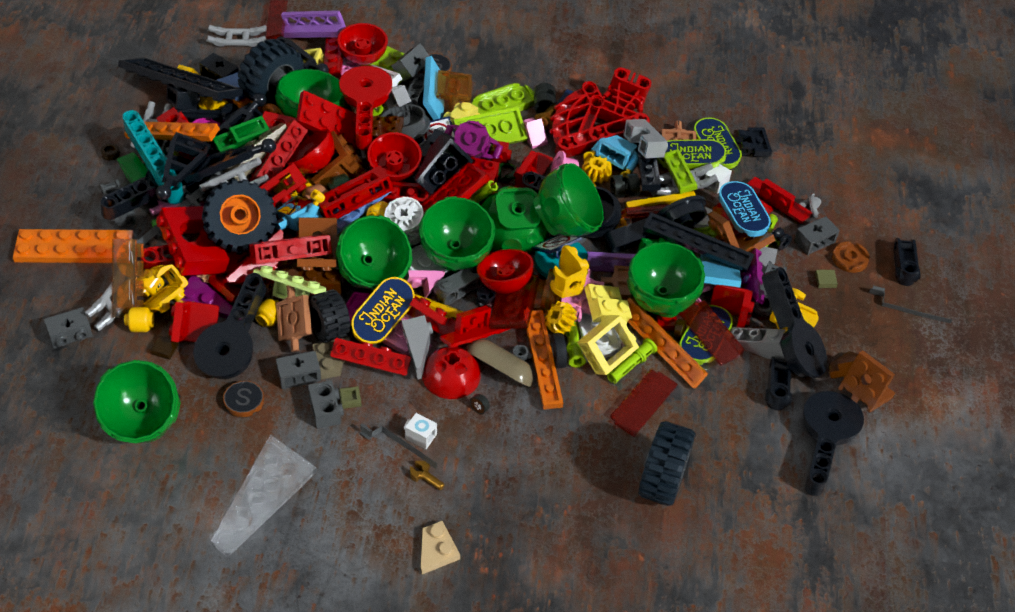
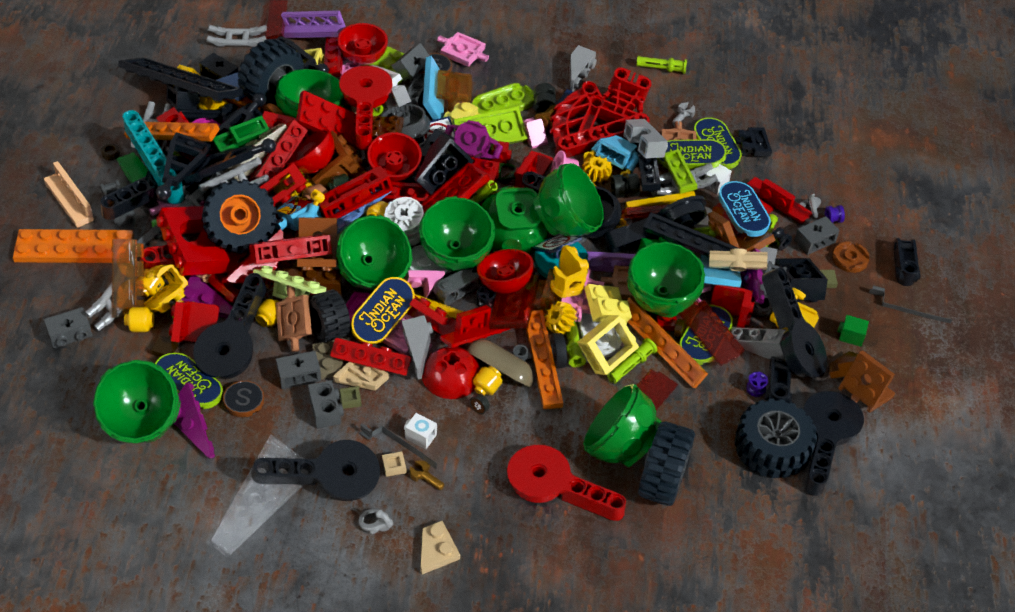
none -> light nougat fence [44,161,94,228]
none -> tile [155,353,223,409]
none -> magenta wing [174,382,215,459]
none -> black beam [251,440,380,501]
none -> tan wing [333,362,389,391]
none -> light grey piece [358,508,393,534]
none -> tan plate [382,452,406,477]
none -> bright pink plate [437,32,489,67]
none -> yellow head [473,366,502,396]
none -> red beam [507,445,626,521]
none -> light grey slope [570,45,597,91]
none -> green rock [583,384,662,467]
none -> lime pin [637,56,687,74]
none -> light grey bar [672,102,695,126]
none -> tan piece [709,249,768,272]
none -> black wheel [735,398,817,478]
none -> dark purple wheel [746,372,768,397]
none -> black slope [775,258,828,302]
none -> dark purple wheel [825,205,845,223]
none -> green brick [837,315,869,347]

